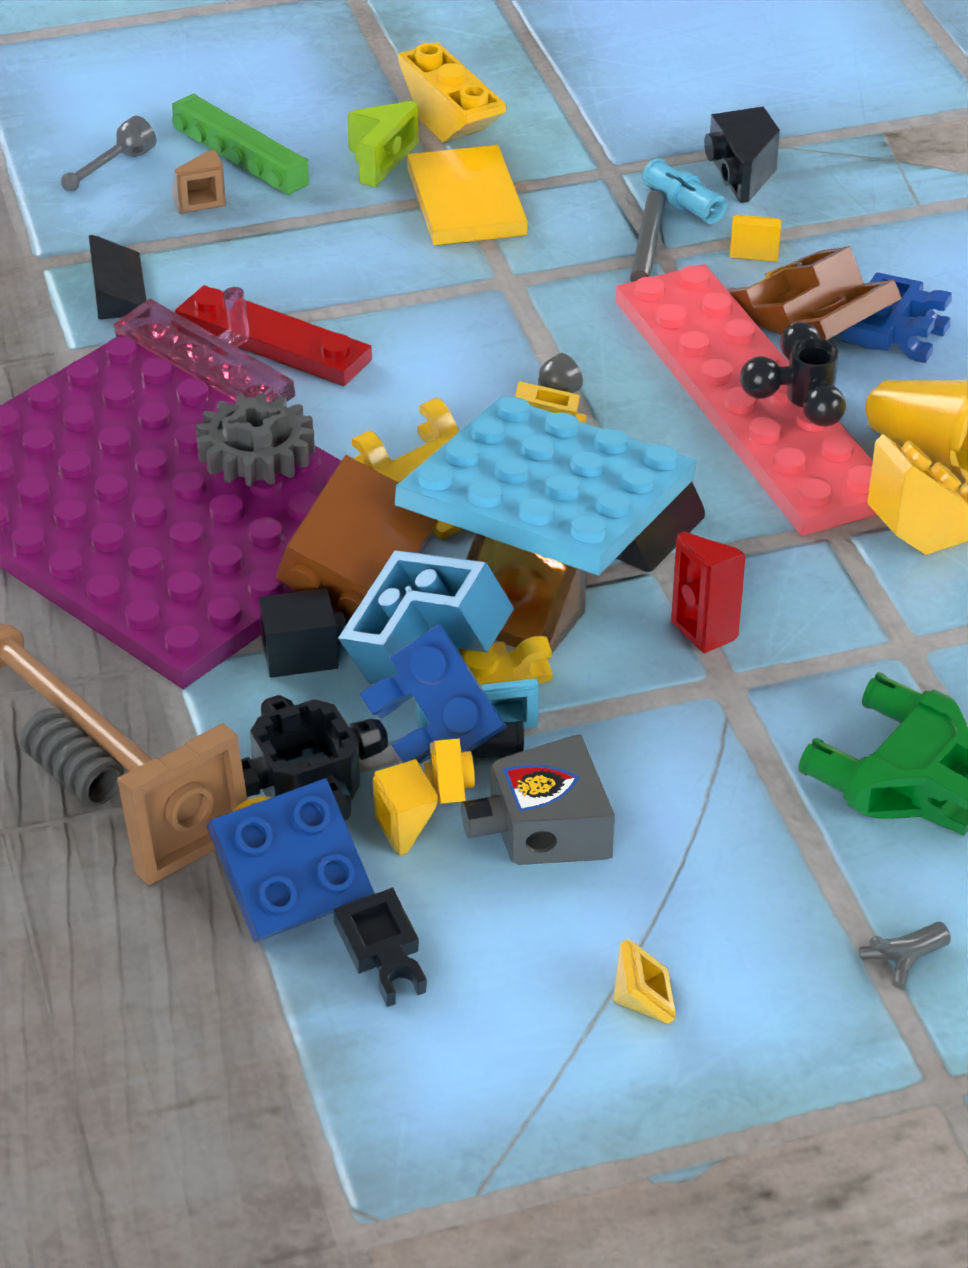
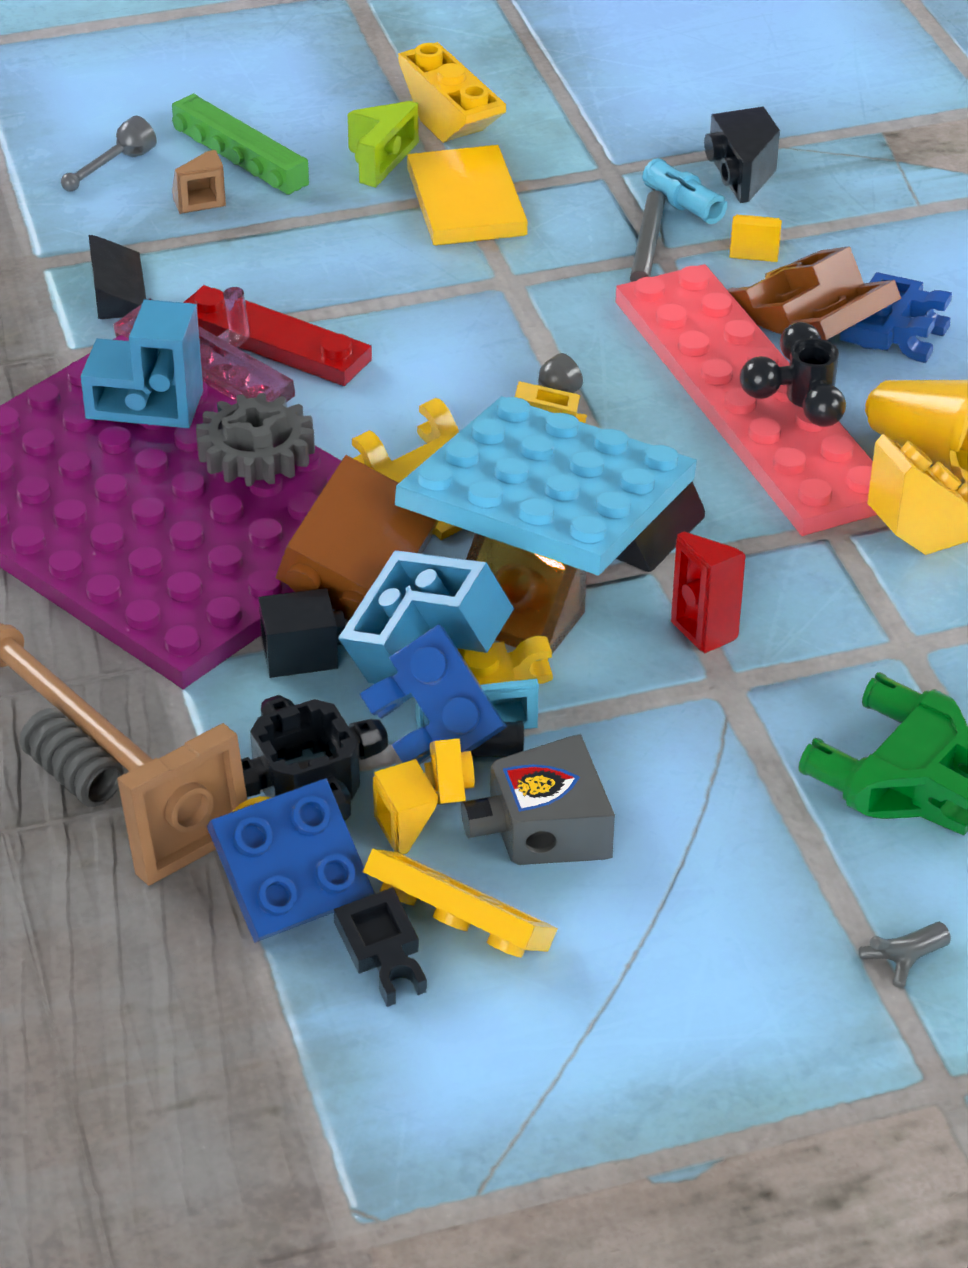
yellow slope [613,939,676,1024] -> none
none -> dark azure brick [81,299,203,428]
none -> yellow plate [363,848,558,958]

